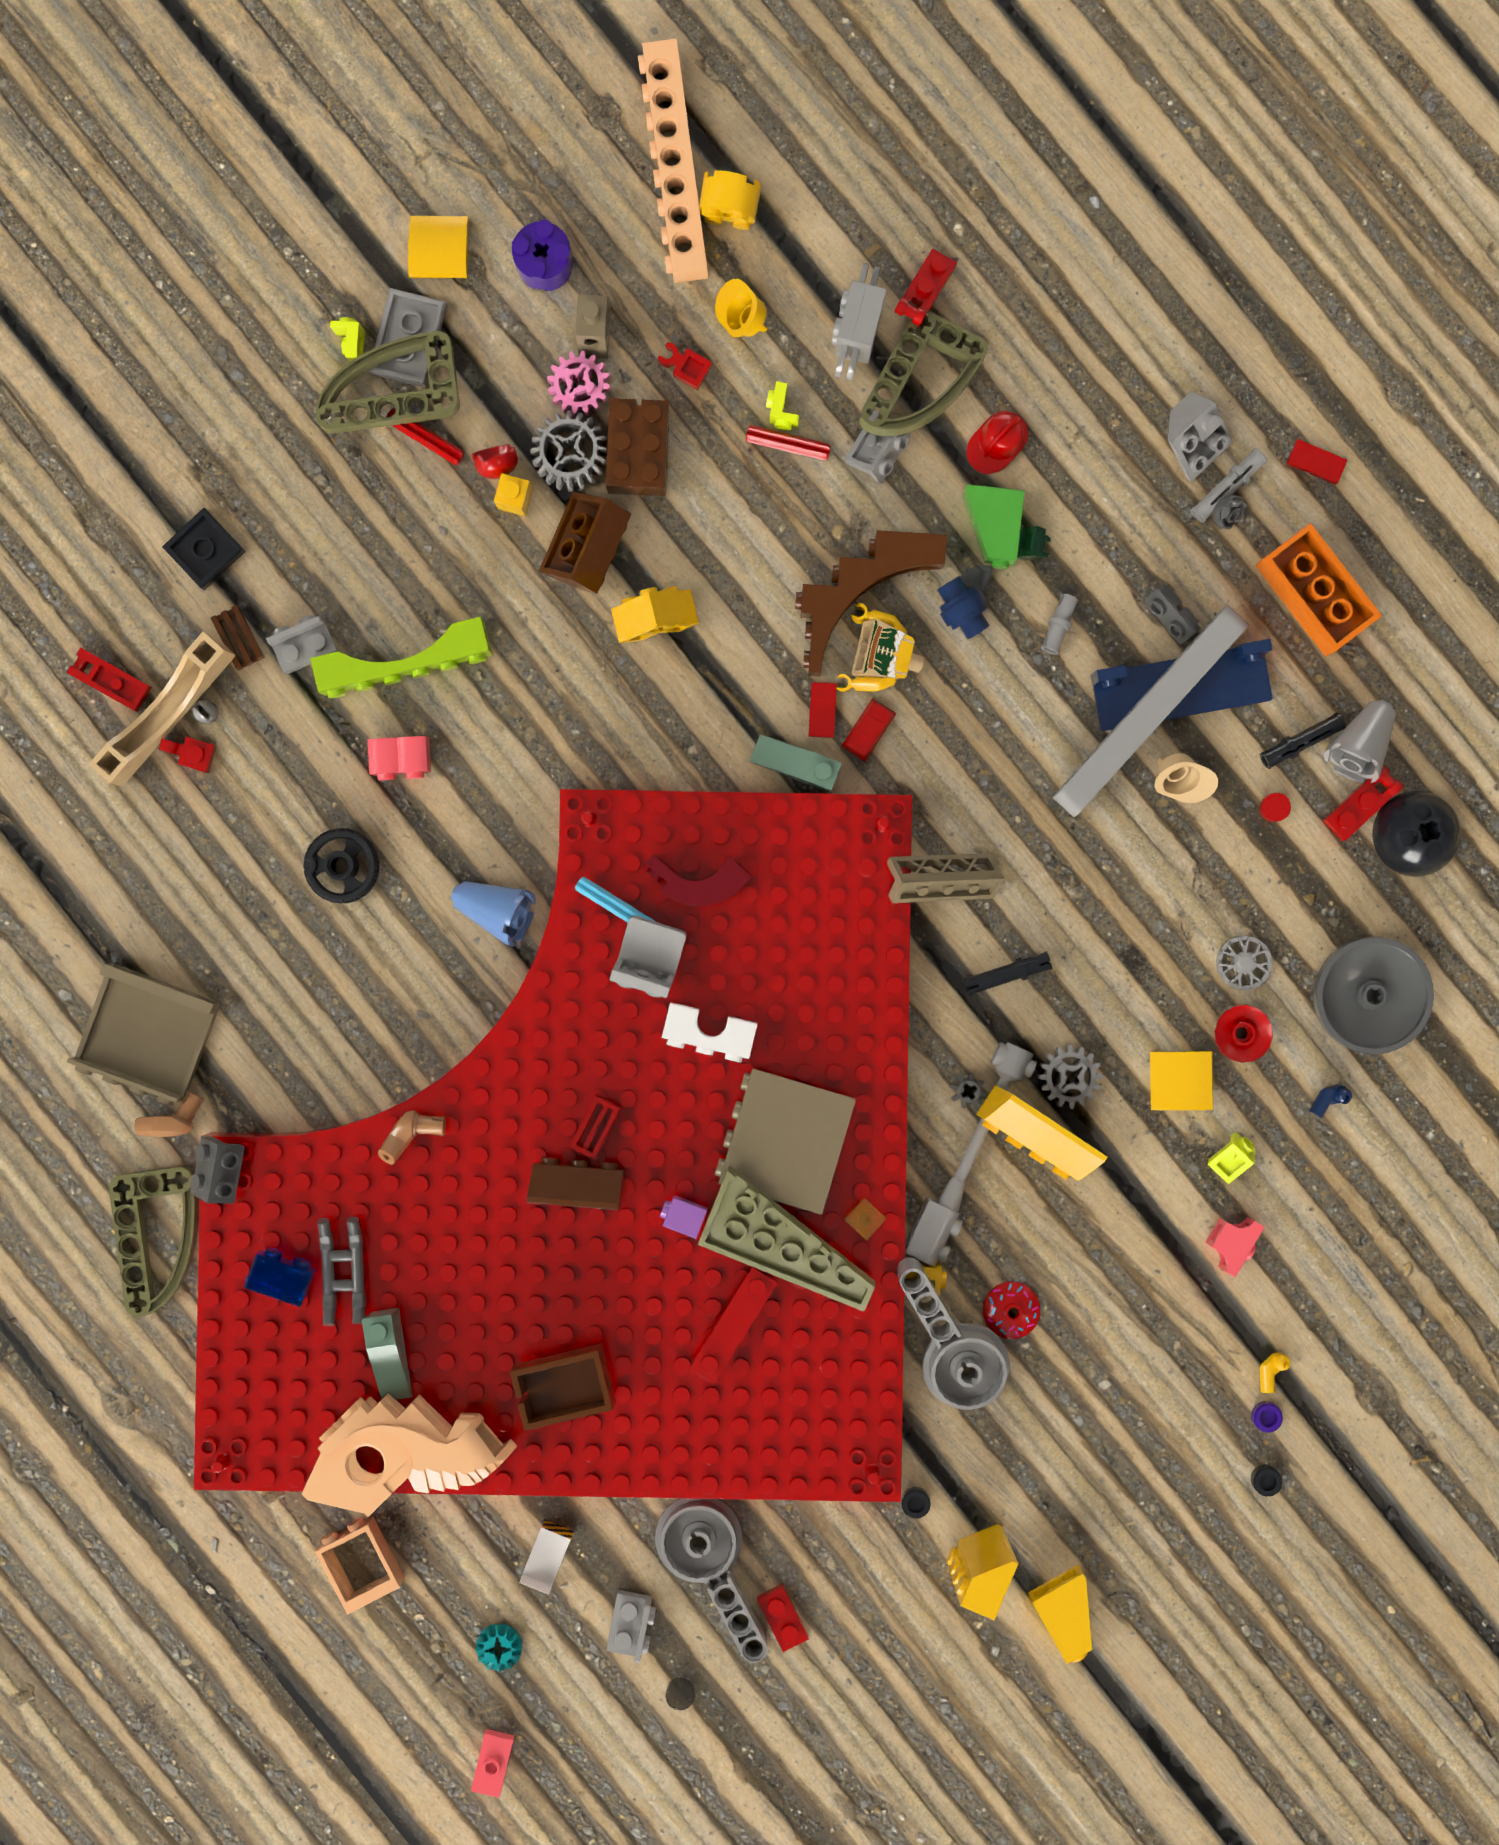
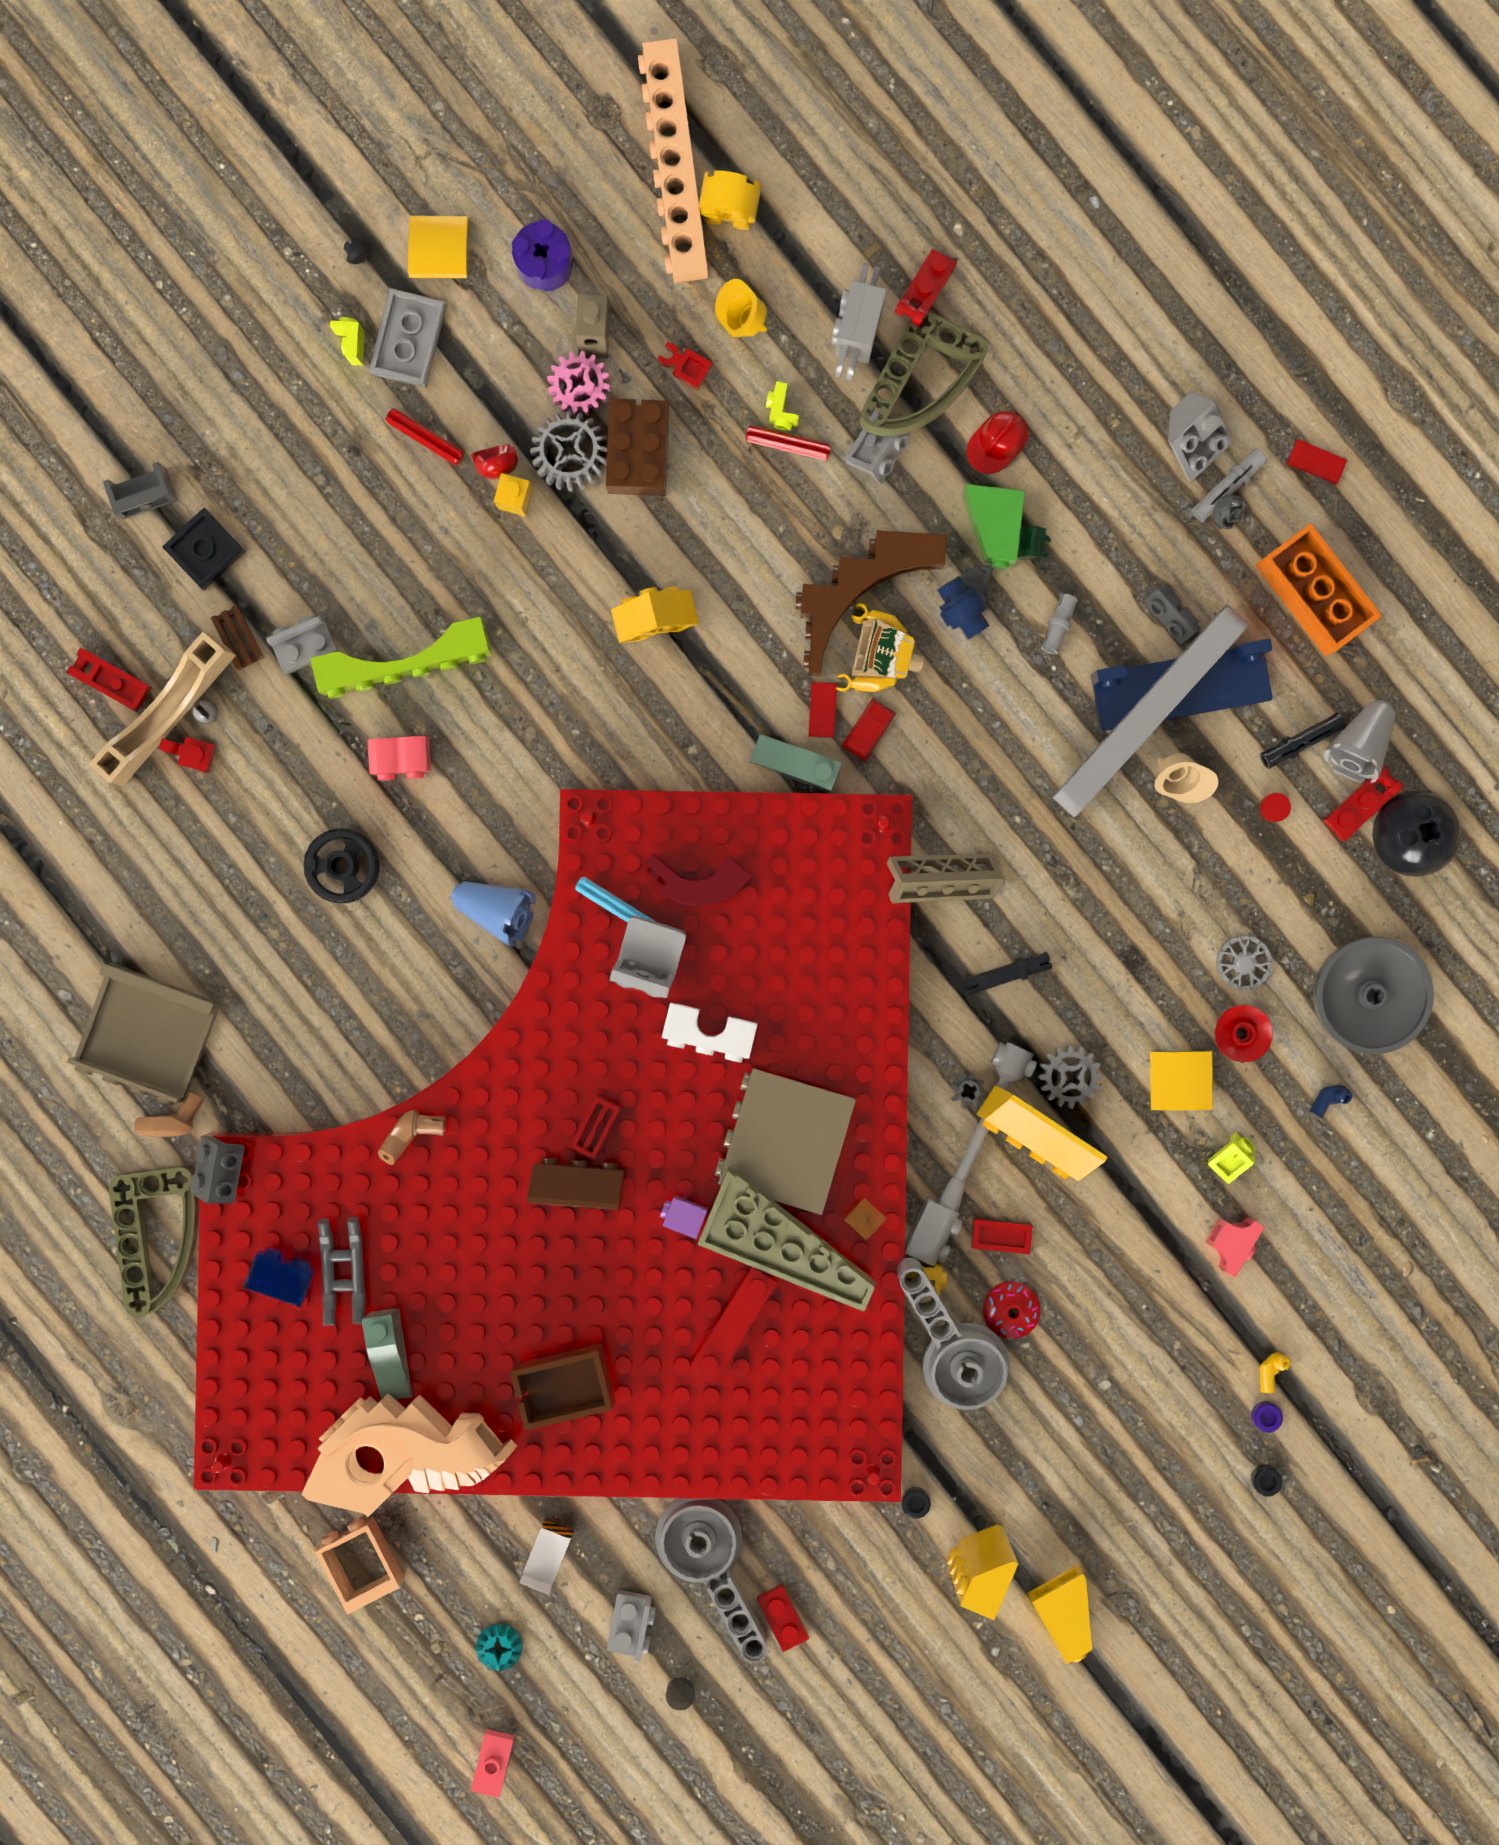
olive beam [316,331,460,434] -> none
reddish brown slope [539,492,631,594] -> none
none -> dark grey panel [103,462,178,520]
none -> black piece [344,237,370,264]
none -> red tile [971,1218,1033,1254]

